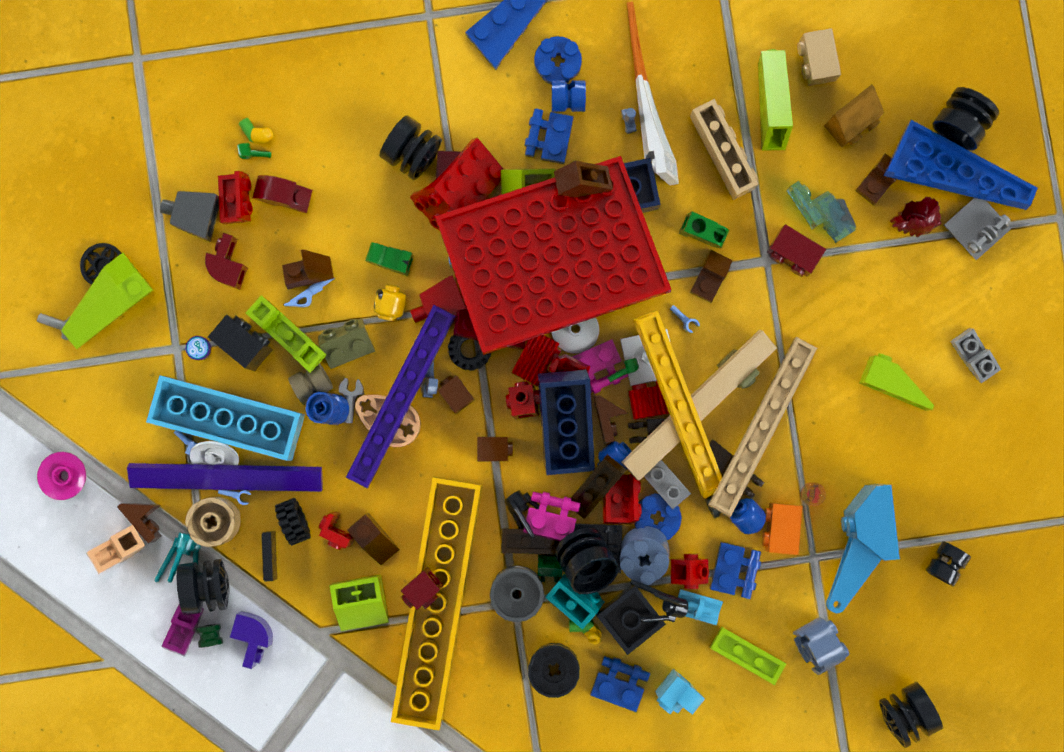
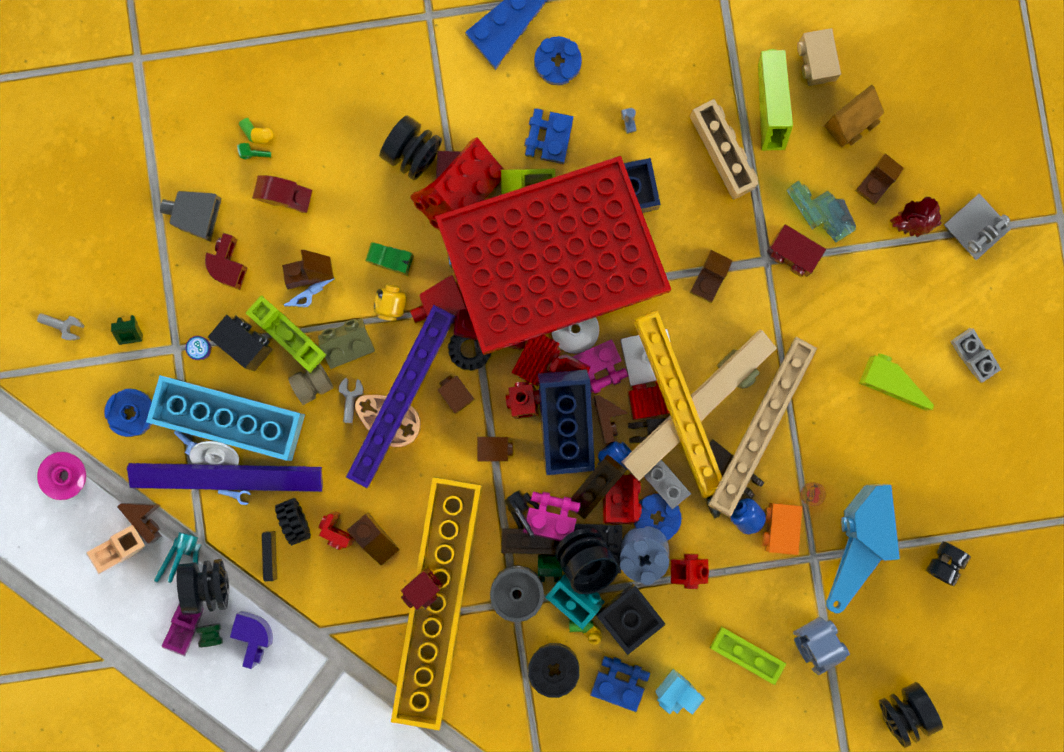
lime wedge [61,253,154,349] -> none
black wheel [80,243,122,285] -> none
tan brick [185,497,241,547] -> none
red bracket [218,171,253,224] -> none
blue wheel [305,392,349,425] -> none
lime slope [329,574,389,631] -> none
sand blue bar [421,361,438,398] -> none
blue wheel [552,80,586,112] -> none
reddish brown slope [554,160,613,198] -> none
green hand [607,358,639,382] -> none
white plate [627,1,679,185] -> none
black plant [630,580,688,622] -> none
light blue hand [670,305,700,333] -> none
medium azure hips [678,589,723,625] -> none
green leg [679,211,729,248] -> none
blue plate [710,542,761,599] -> none
blue wing [884,120,1038,210] -> none
black wheel [932,87,999,150] -> none
none -> blue plate [104,389,152,437]
none -> dark green tile [111,315,143,345]

